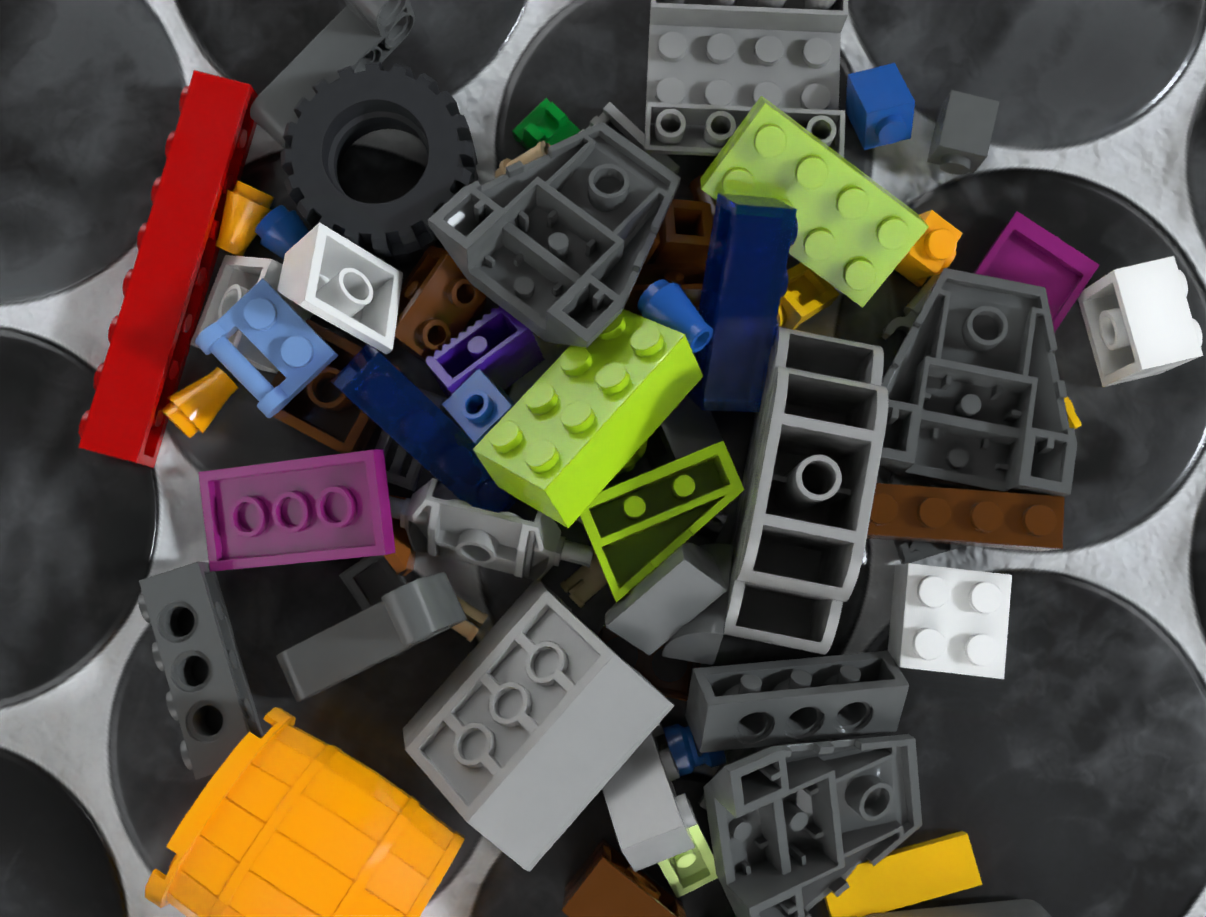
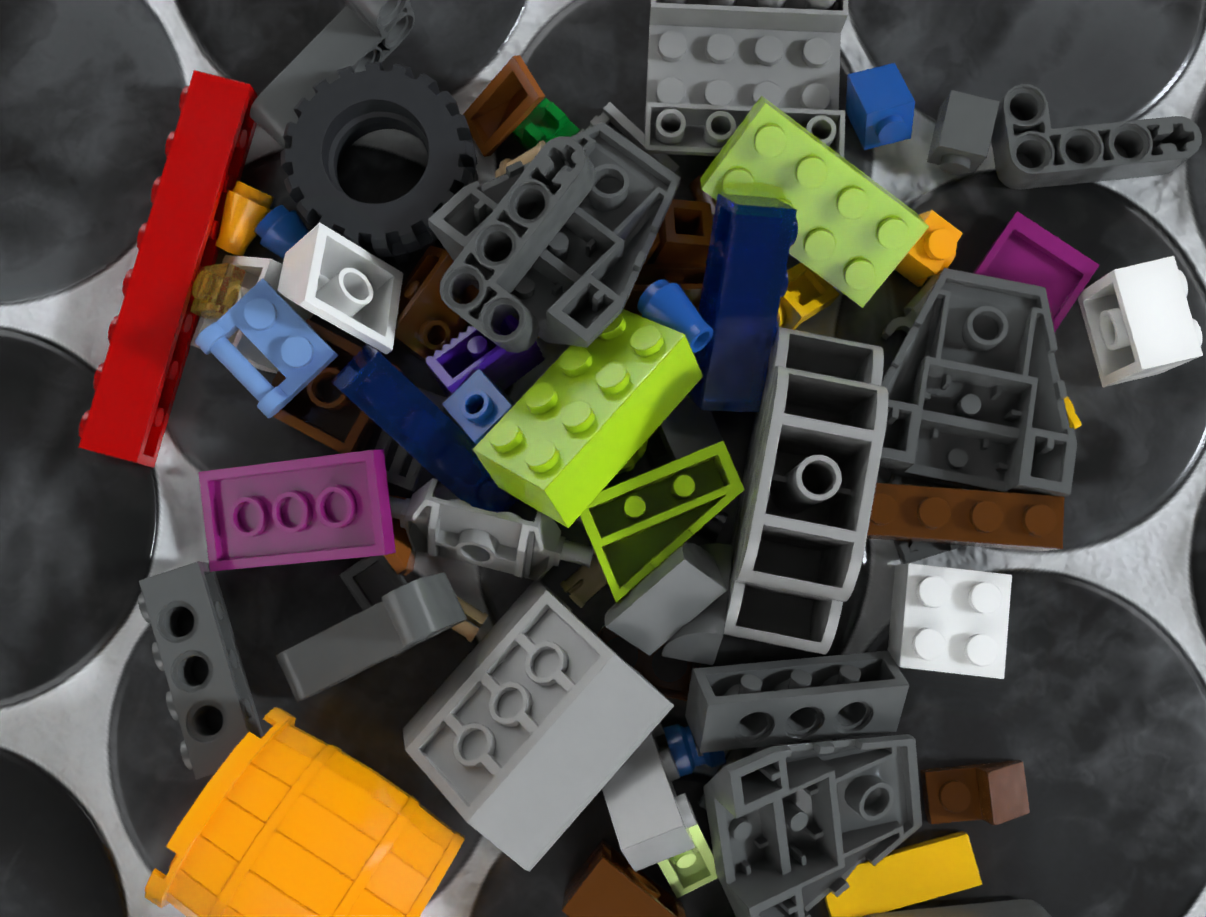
light orange cone [161,367,238,439] -> none
none -> clear yellow plate [190,263,246,319]
none -> dark grey beam [439,136,596,353]
none -> dark orange slope [463,55,545,157]
none -> reddish brown slope [920,760,1030,825]
none -> dark grey beam [991,84,1202,190]

